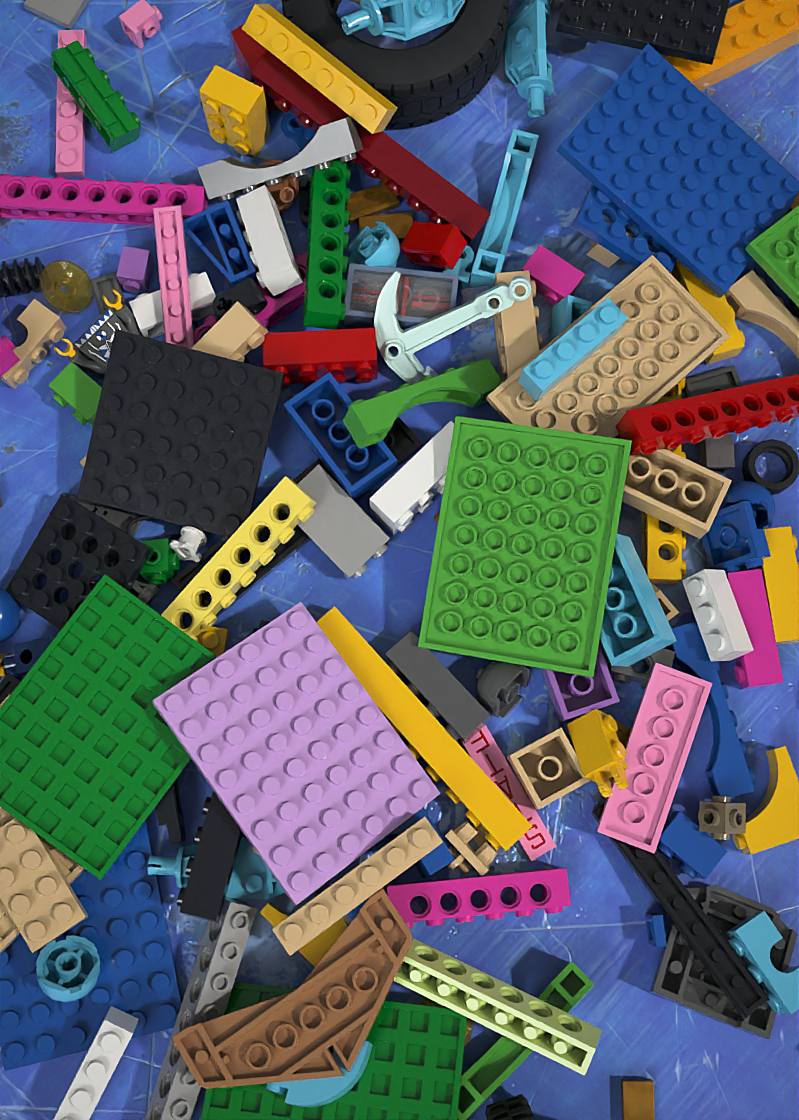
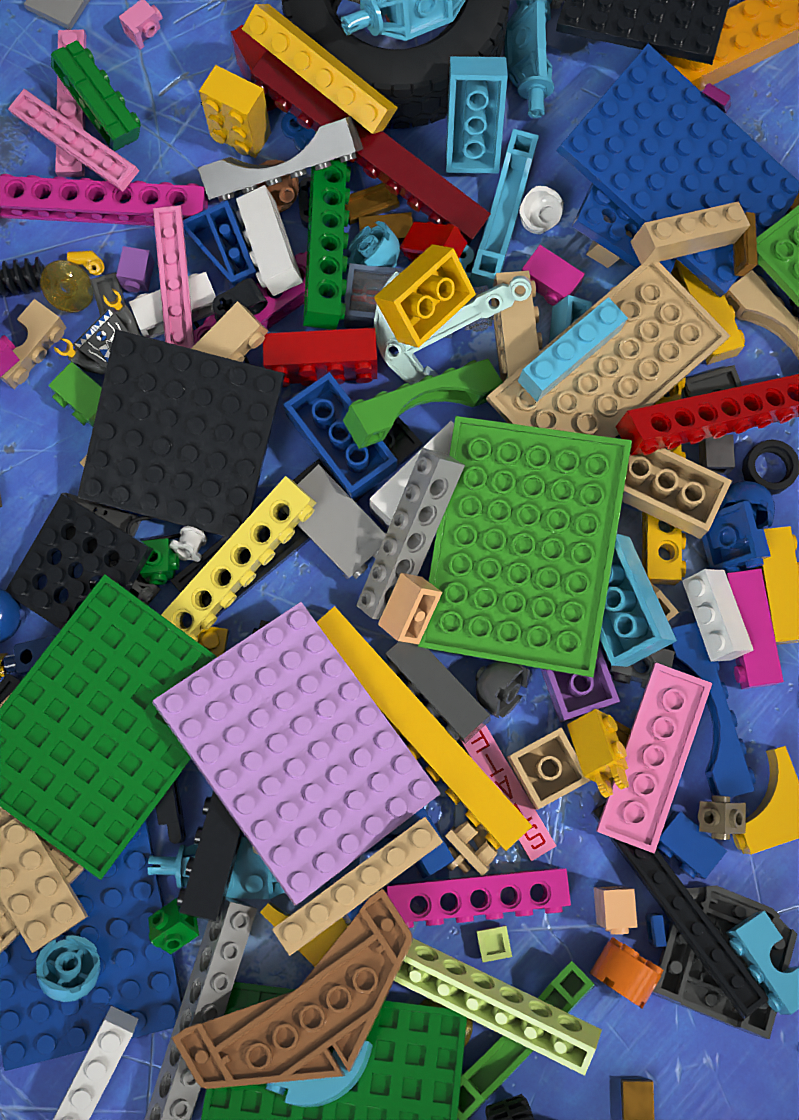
none -> bright pink tile [8,89,139,192]
none -> yellow arm [67,251,104,275]
none -> green brick [148,898,199,955]
none -> light grey brick [356,448,465,620]
none -> yellow brick [373,244,476,348]
none -> light nougat brick [378,573,443,644]
none -> medium azure brick [446,56,508,173]
none -> yellowish green plate [476,925,512,962]
none -> white hair [519,186,564,235]
none -> orange brick [589,937,664,1009]
none -> light nougat brick [594,886,637,934]
none -> tan brick [630,201,750,266]
none -> magenta tile [702,83,731,113]
none -> pearl gold tile [733,212,758,277]

